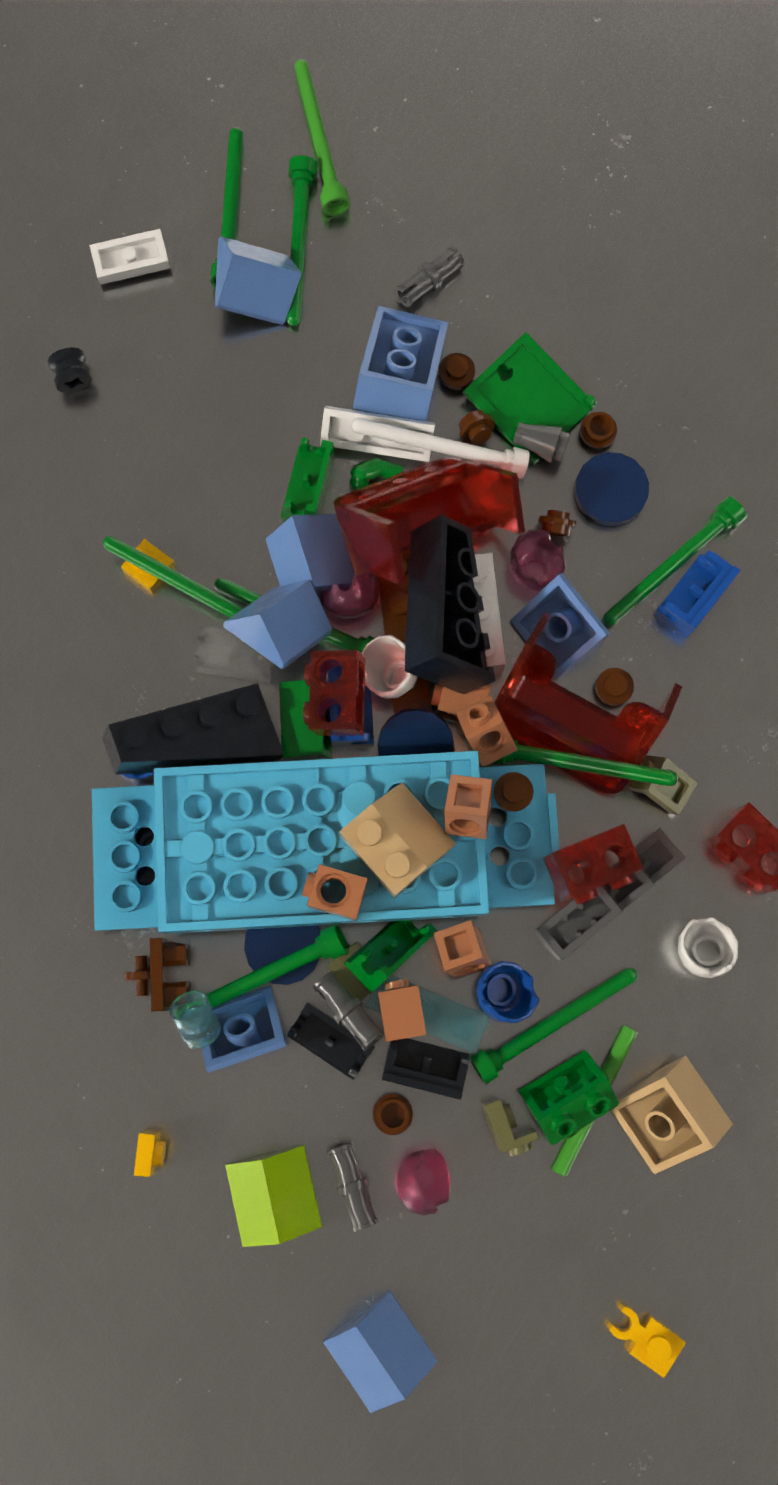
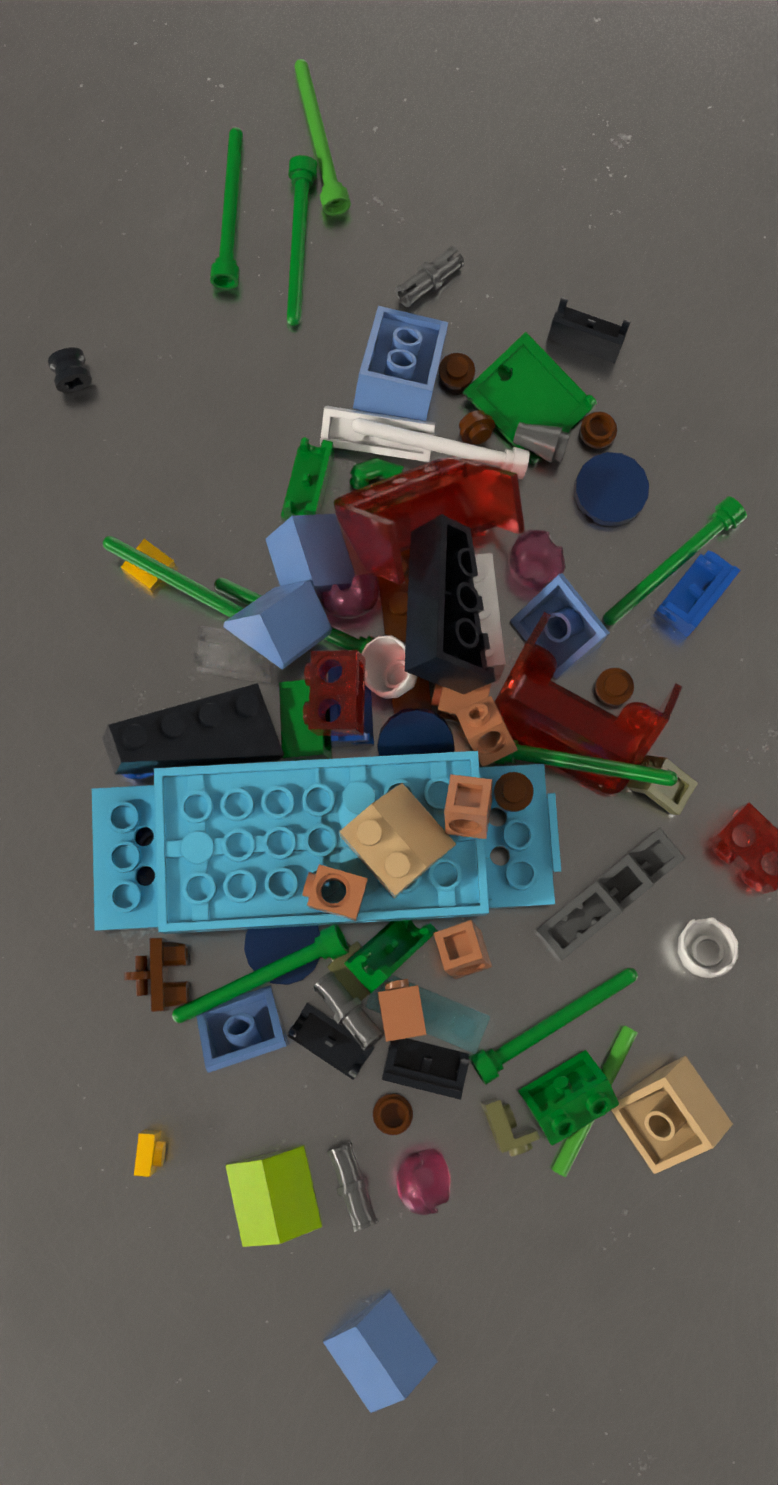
white plate [89,229,170,285] -> none
clear light blue wheel [170,991,221,1049] -> none
medium blue slope [215,236,302,325] -> none
blue hair [476,961,540,1023] -> none
reddish brown plate [538,510,576,537] -> none
clear red brick [543,824,644,905] -> none
yellow plate [607,1303,686,1378] -> none
none -> black hinge [547,297,631,363]

